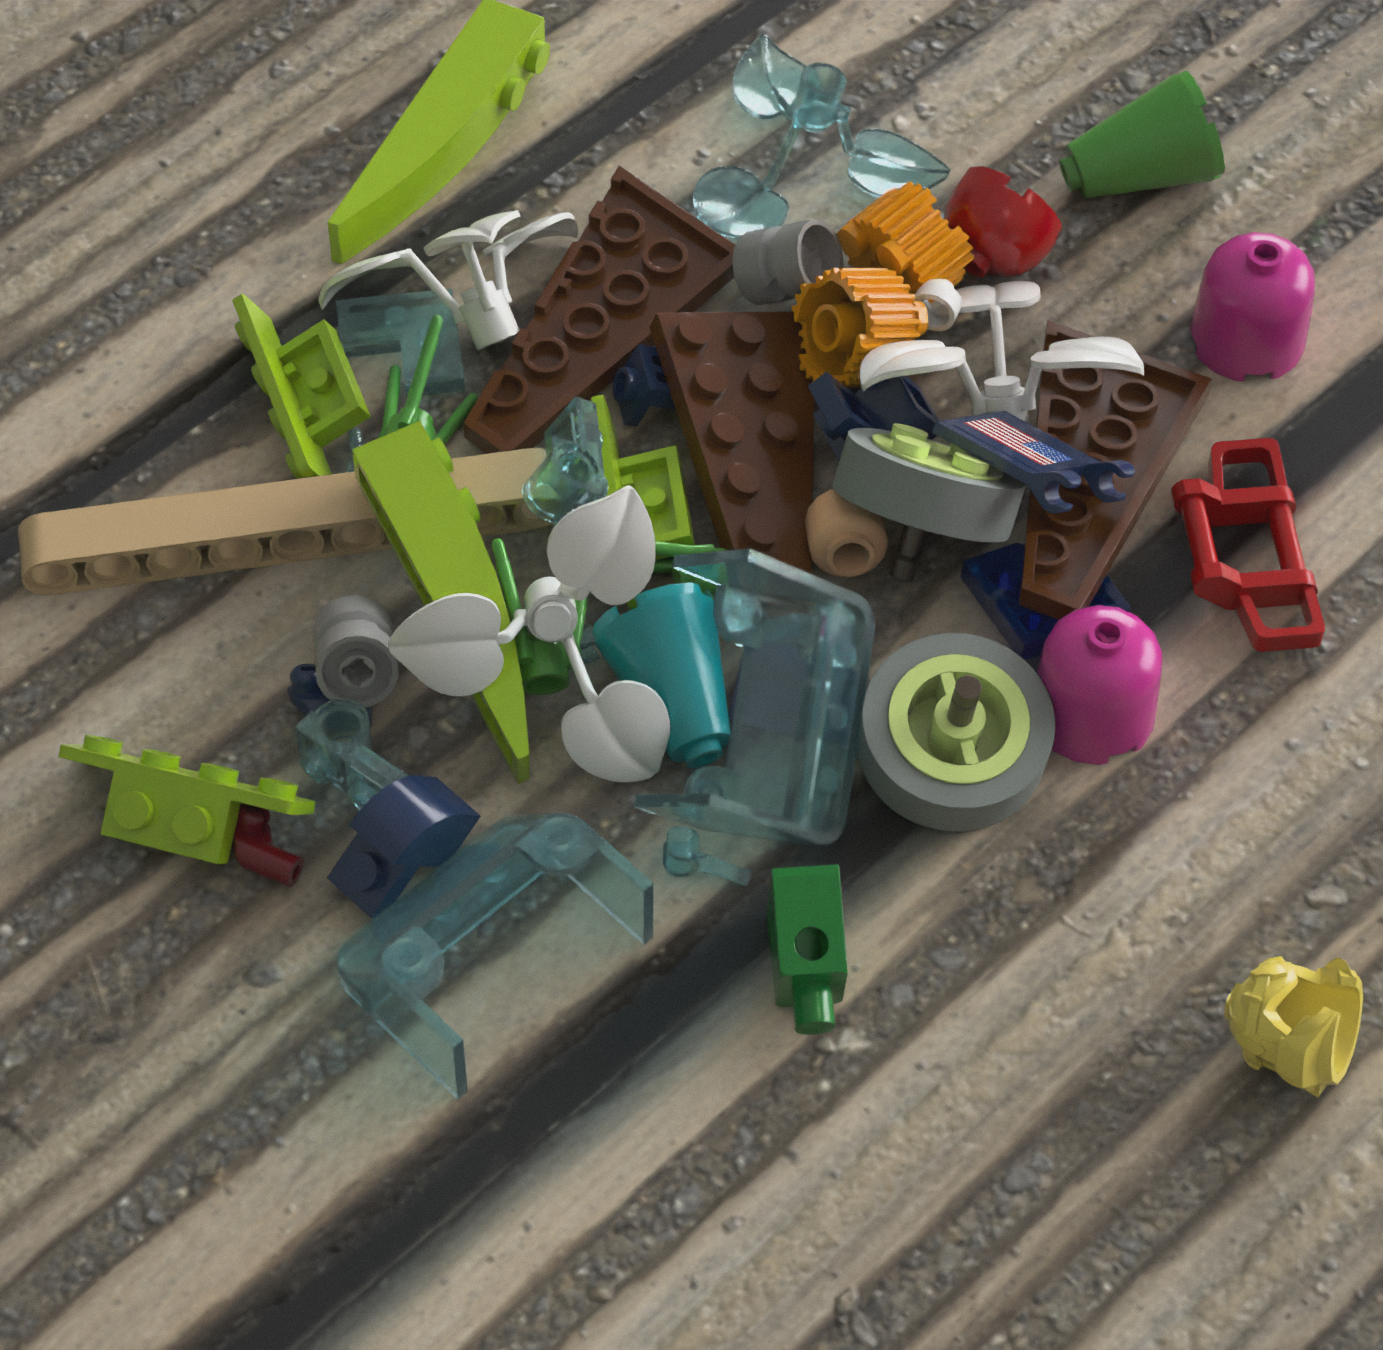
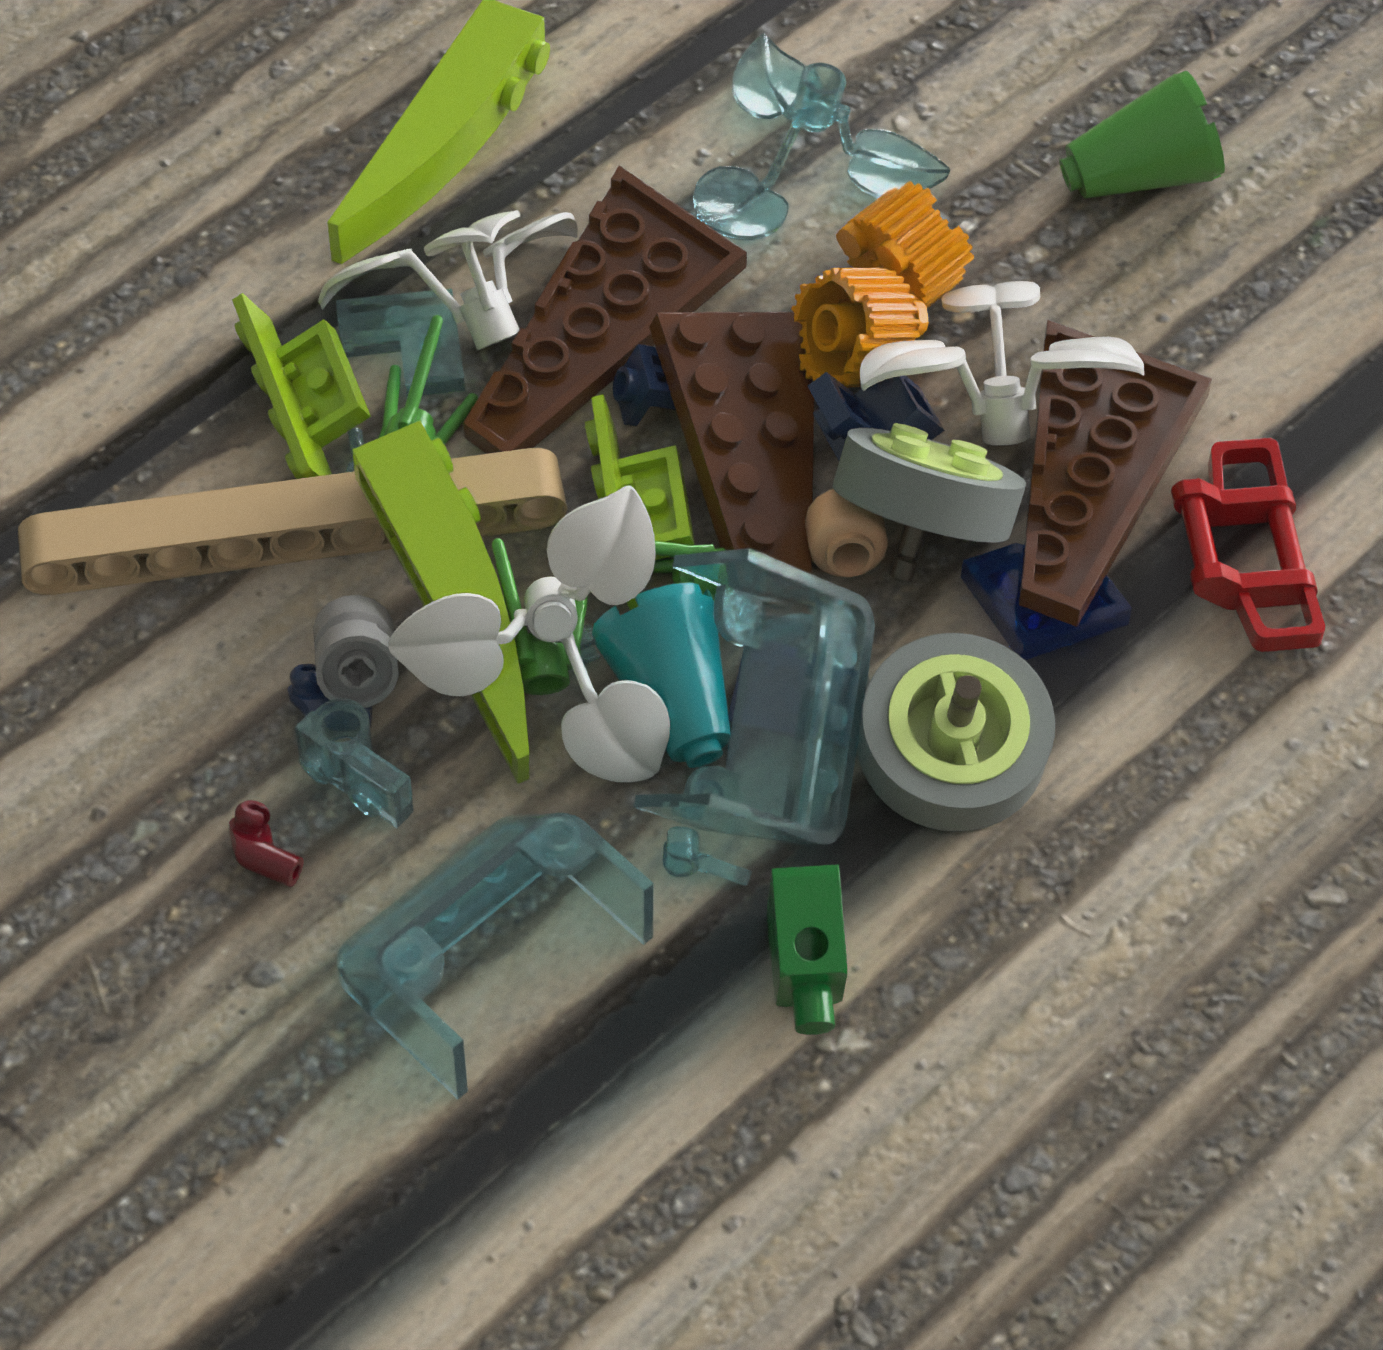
lime bracket [58,735,316,864] -> none
dark blue brick [327,775,481,918] -> none
clear light blue plate [522,396,608,526] -> none
light grey wheel [732,219,844,305] -> none
white hinge [915,278,962,331] -> none
dark blue flag [932,411,1135,514] -> none
red cylinder [944,166,1062,278] -> none
dark pink cylinder [1037,605,1163,765] -> none
dark pink cylinder [1190,232,1315,382] -> none
light yellow helmet [1225,956,1363,1098] -> none

